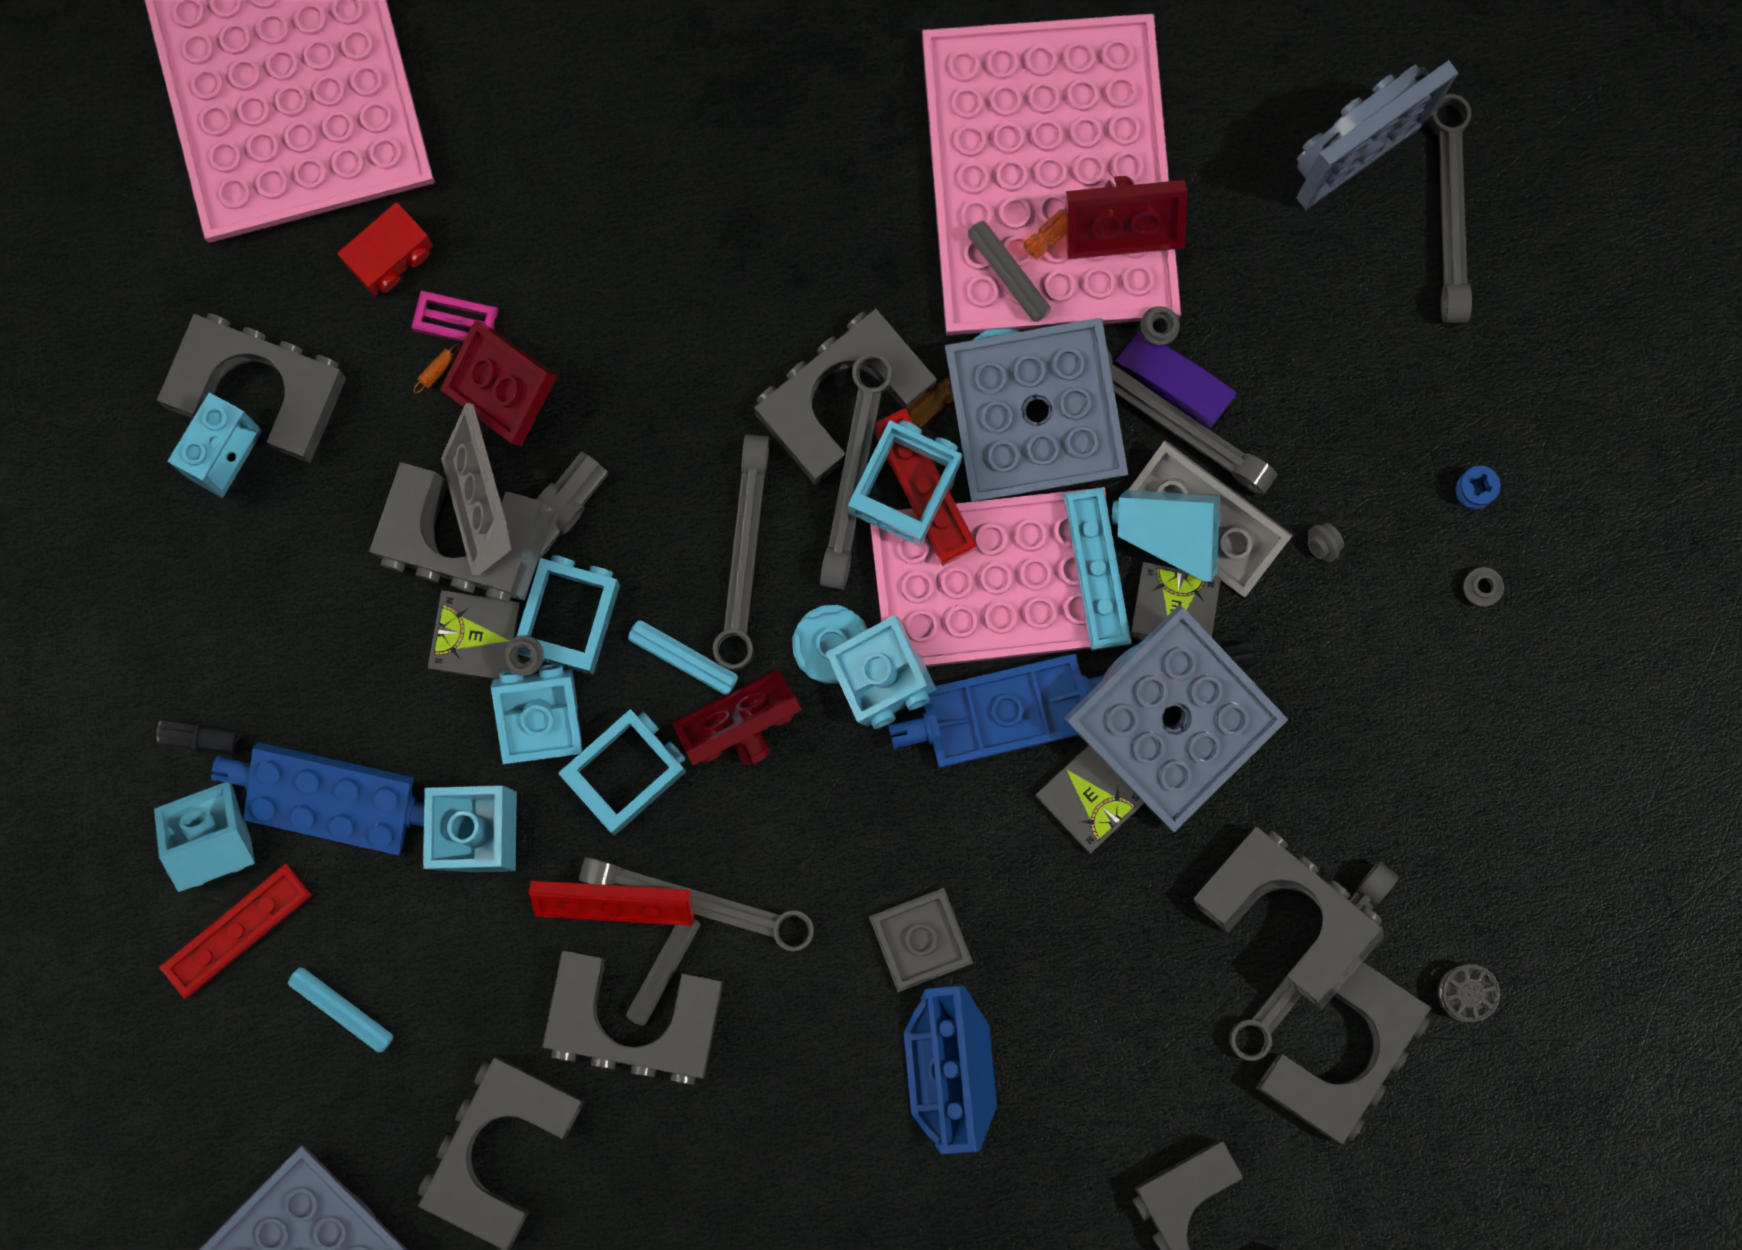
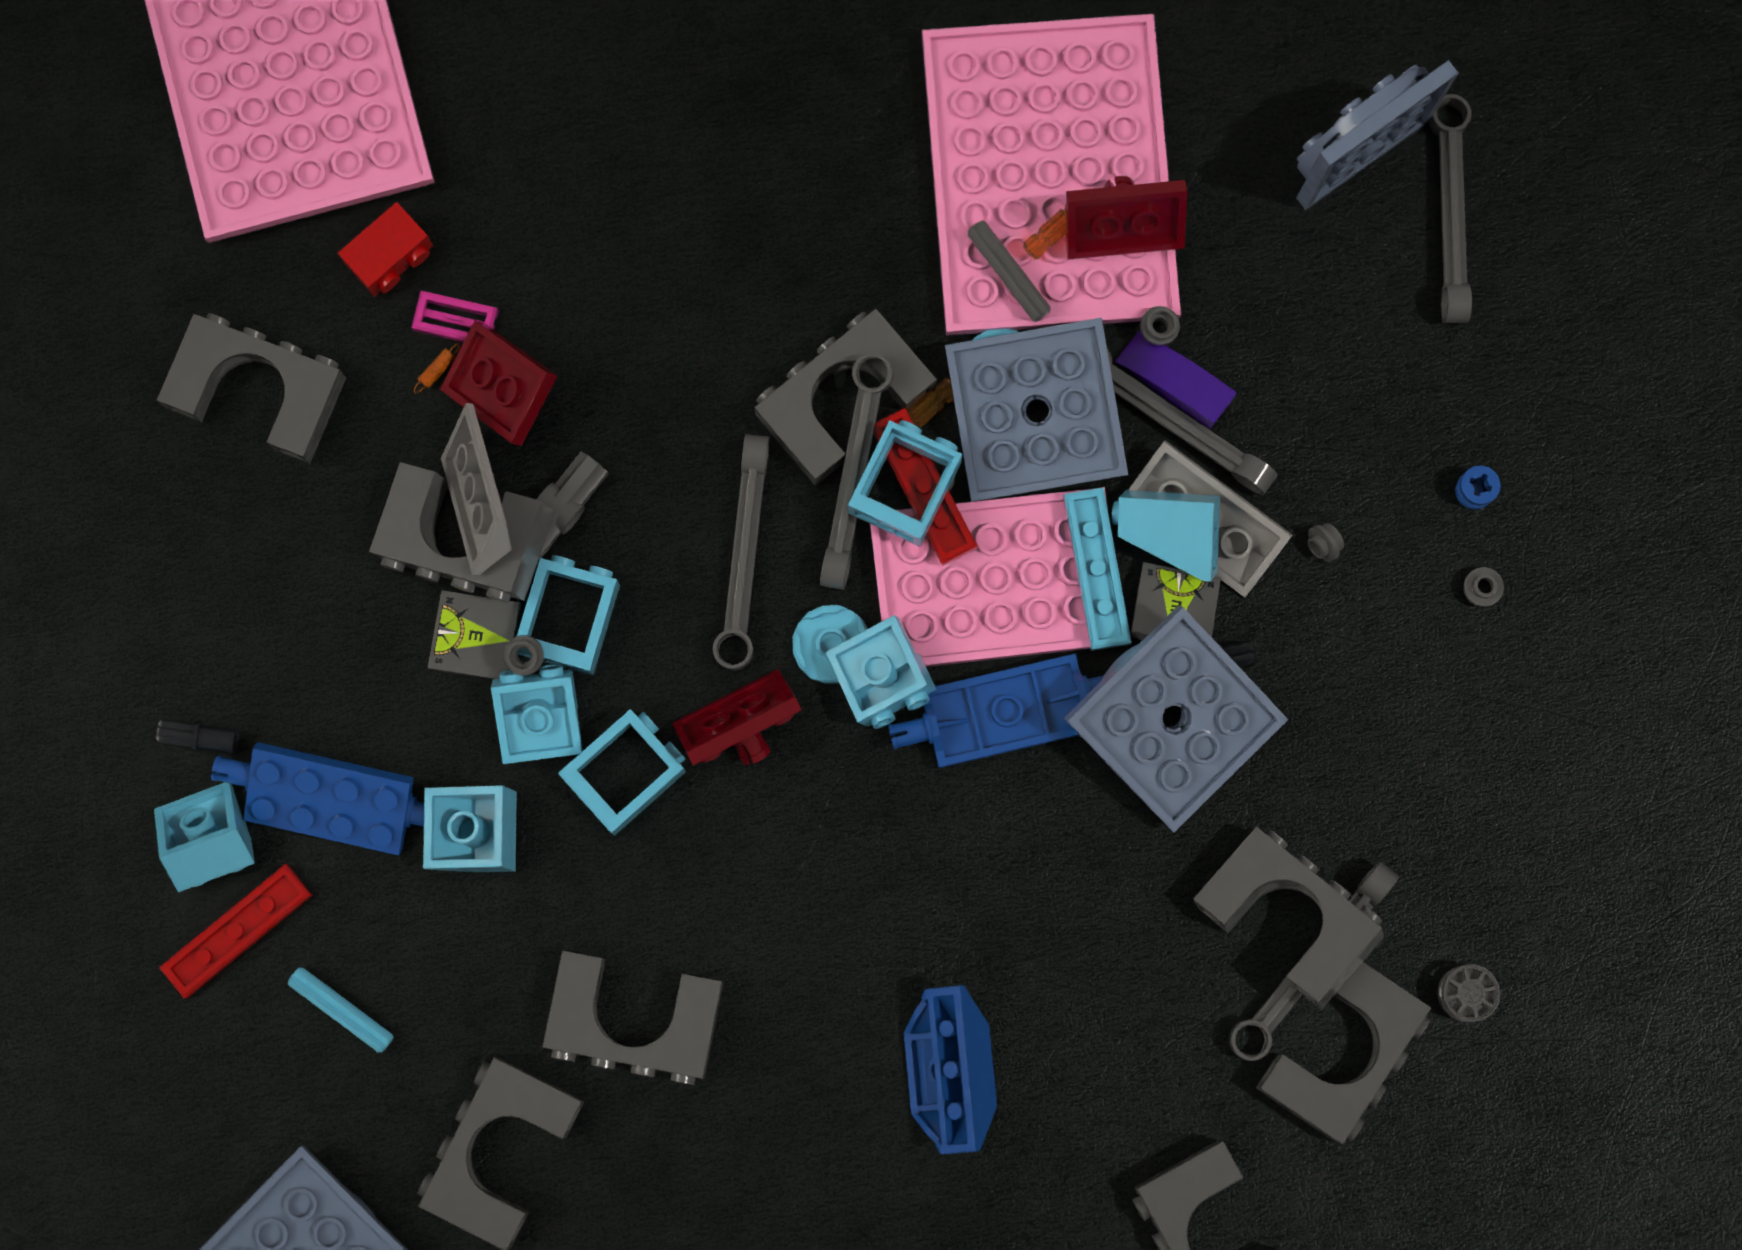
medium azure window [168,392,263,498] -> none
red tile [529,881,695,926] -> none
dark grey piece [578,857,814,952] -> none
dark grey axle [626,919,700,1026] -> none
medium azure axle [628,620,738,695] -> none
dark grey tile [869,888,973,992] -> none
dark grey tile [1035,745,1144,854] -> none

